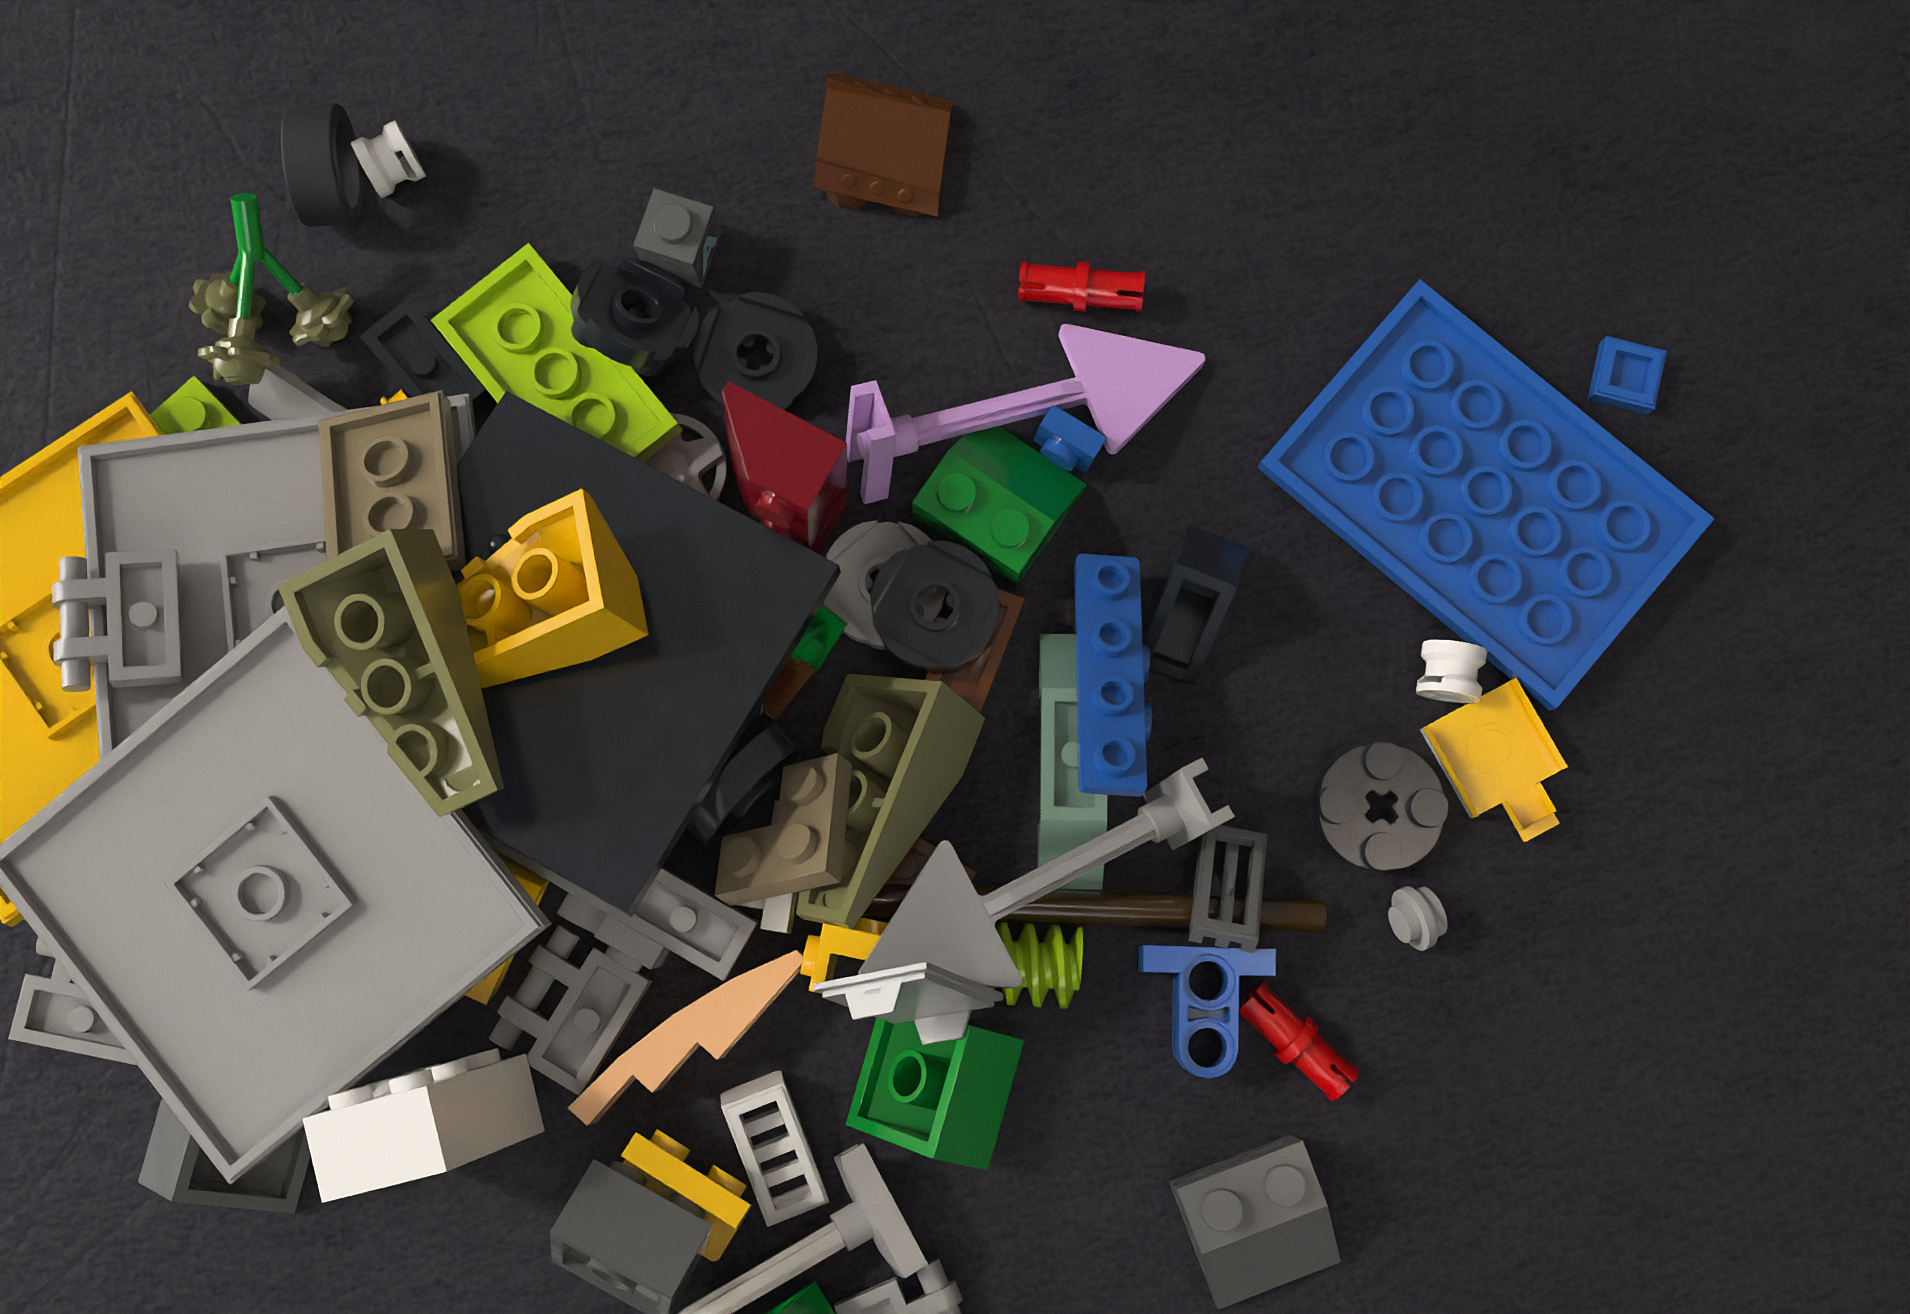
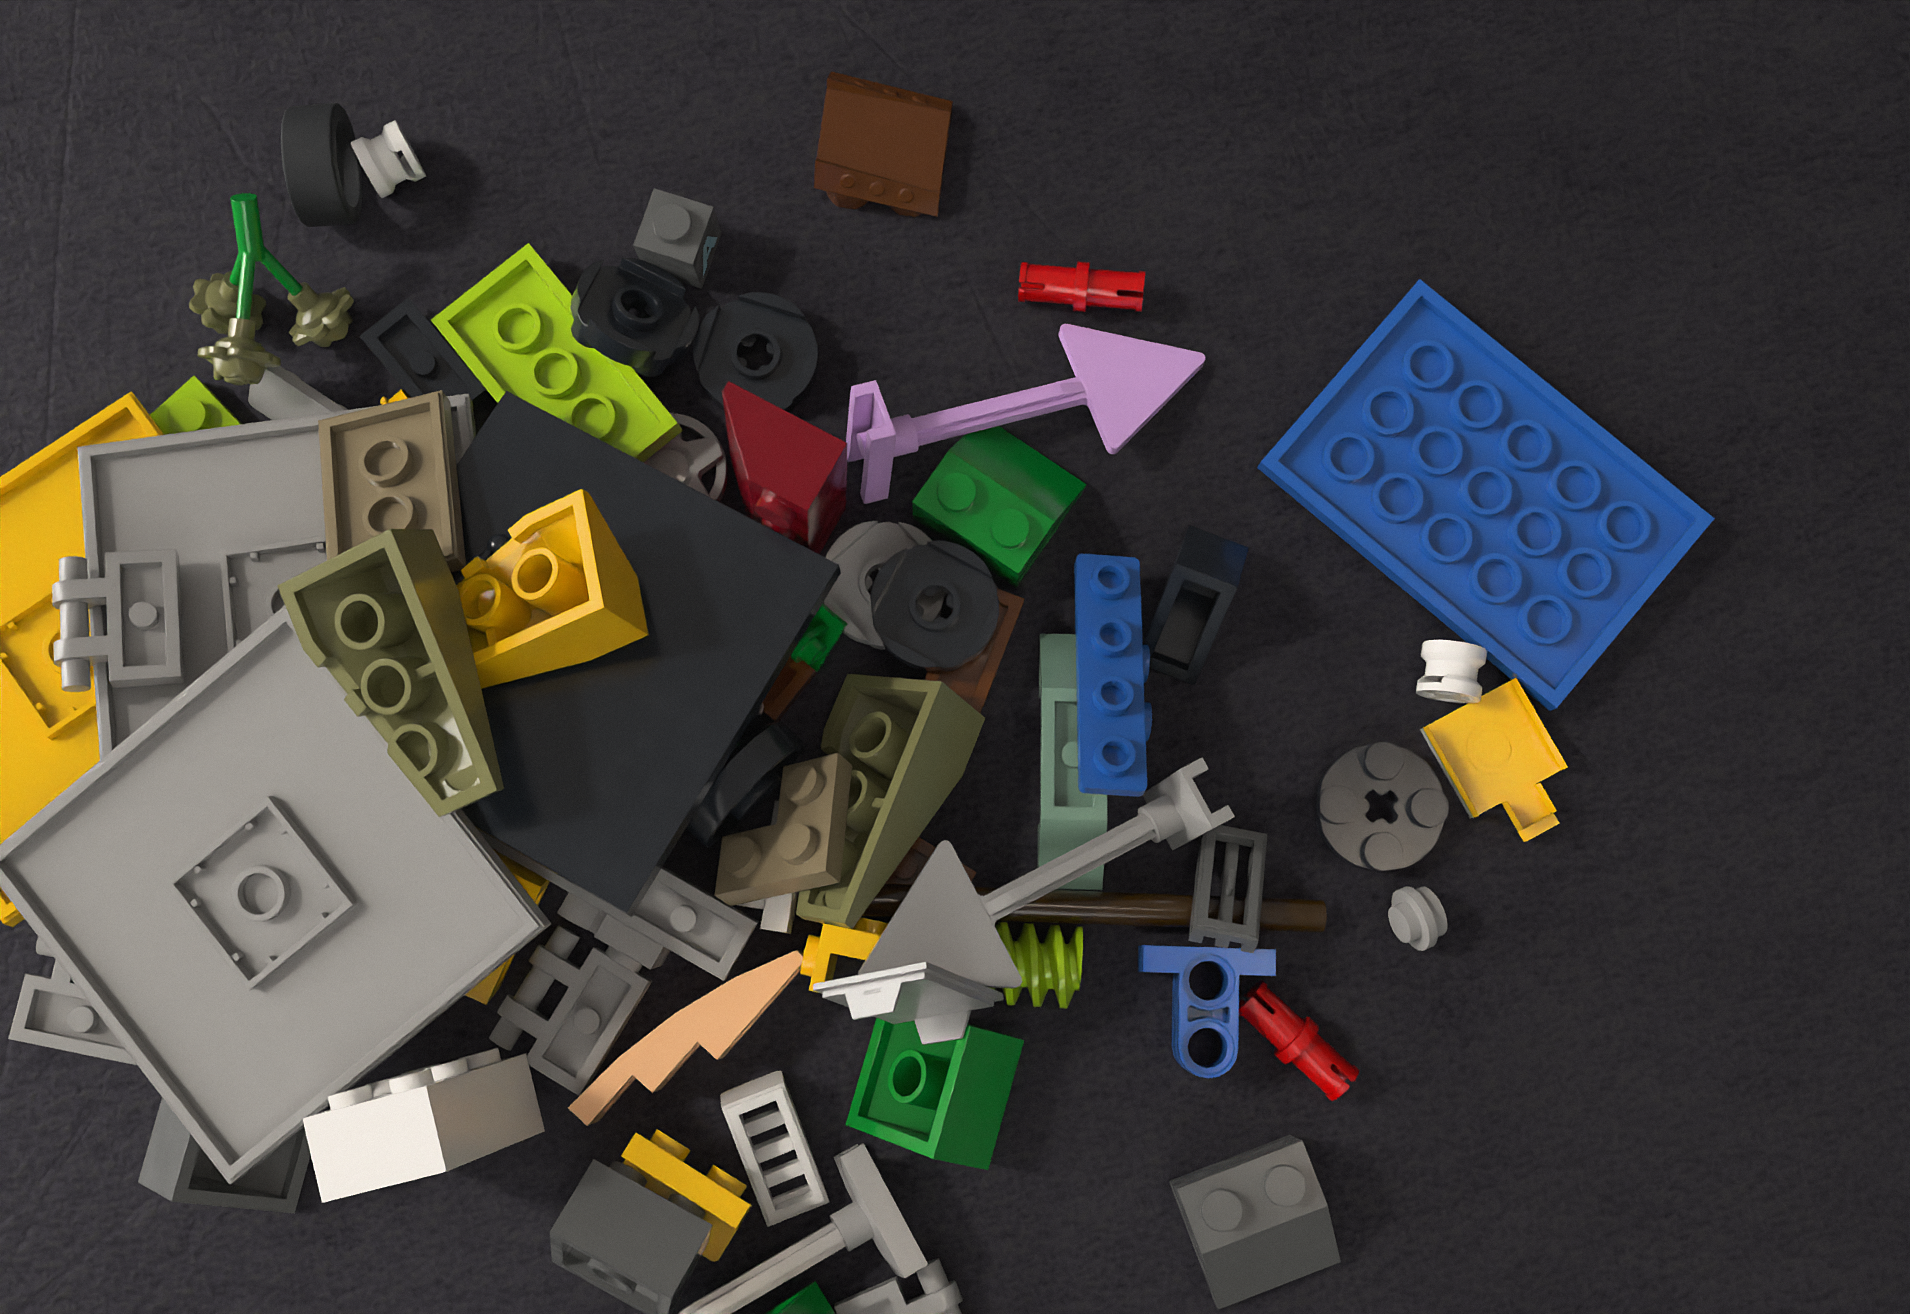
blue plate [1033,405,1107,474] -> none
blue tile [1587,336,1667,415] -> none

